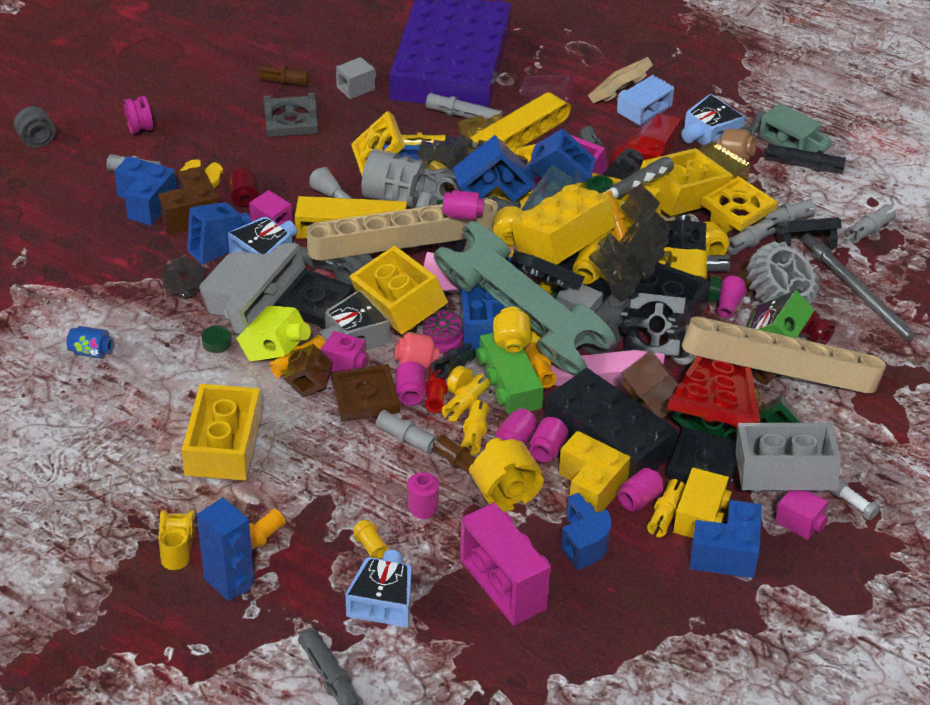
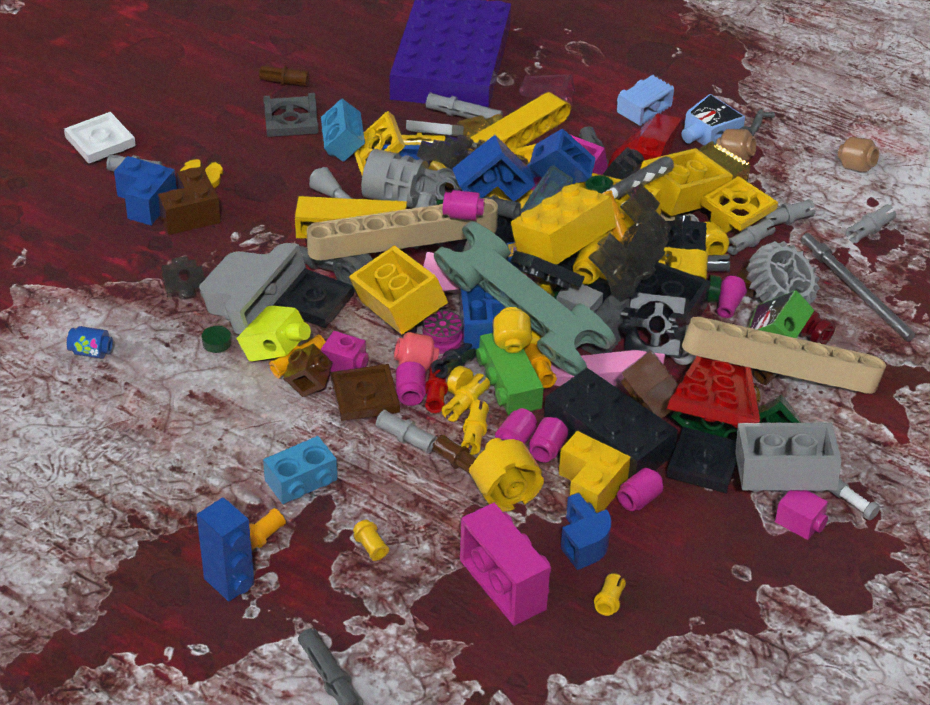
dark grey wheel [14,106,56,148] -> none
dark pink wheel [123,95,153,135] -> none
yellow piece [158,510,195,570] -> none
yellow brick [181,384,262,481] -> none
blue torso [187,202,251,265] -> none
torso [228,217,297,254] -> none
dark red brick [229,168,258,207] -> none
dark pink brick [249,190,293,225] -> none
torso [317,290,390,350] -> none
light grey brick [336,57,376,99] -> none
torso [346,550,412,628] -> none
dark pink brick [407,472,439,519] -> none
yellow head [493,206,524,246] -> none
tan plate [588,57,653,103] -> none
yellow pin [647,479,686,537] -> none
yellow brick [673,467,732,538] -> none
blue brick [689,500,762,578] -> none
sand green brick [759,103,832,152] -> none
black pin [766,143,846,174] -> none
black piece [772,217,842,249] -> none
none -> white plate [64,112,136,163]
none -> dark azure brick [263,436,337,504]
none -> dark azure brick [321,98,365,162]
none -> light grey tile [406,120,464,136]
none -> yellow pin [594,574,626,616]
none -> medium nougat head [838,137,879,172]

